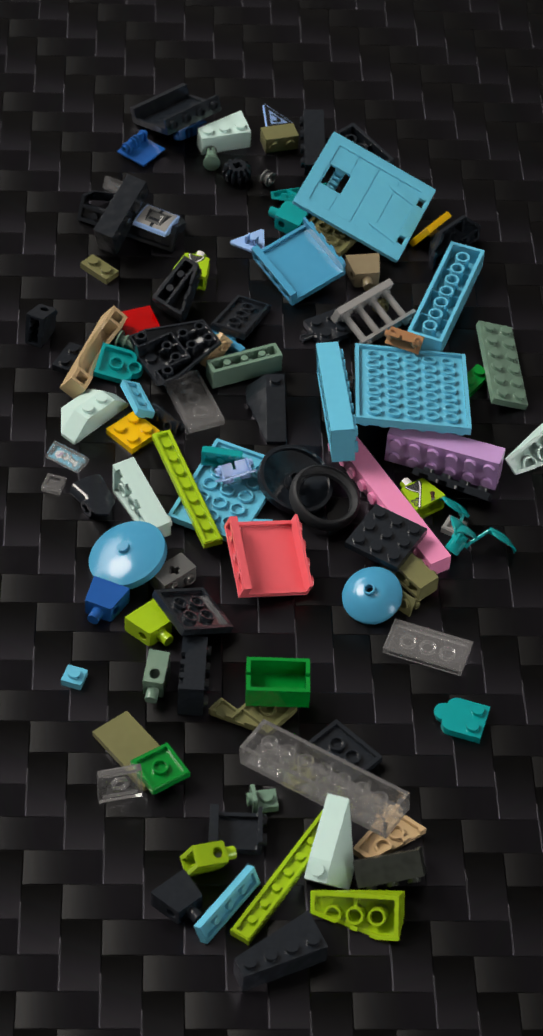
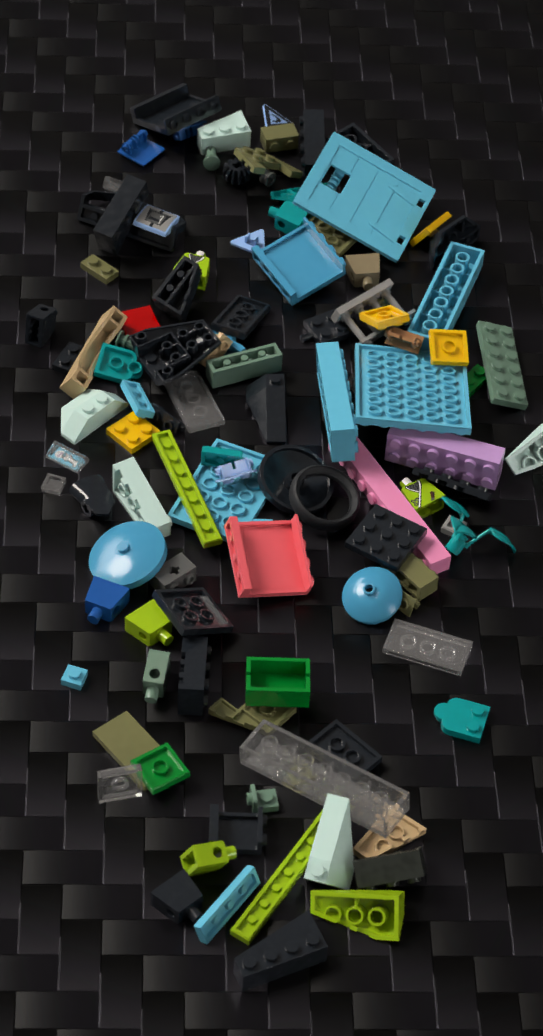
none -> olive wing [233,146,303,179]
none -> yellow plate [359,305,410,330]
none -> yellow plate [428,329,469,366]

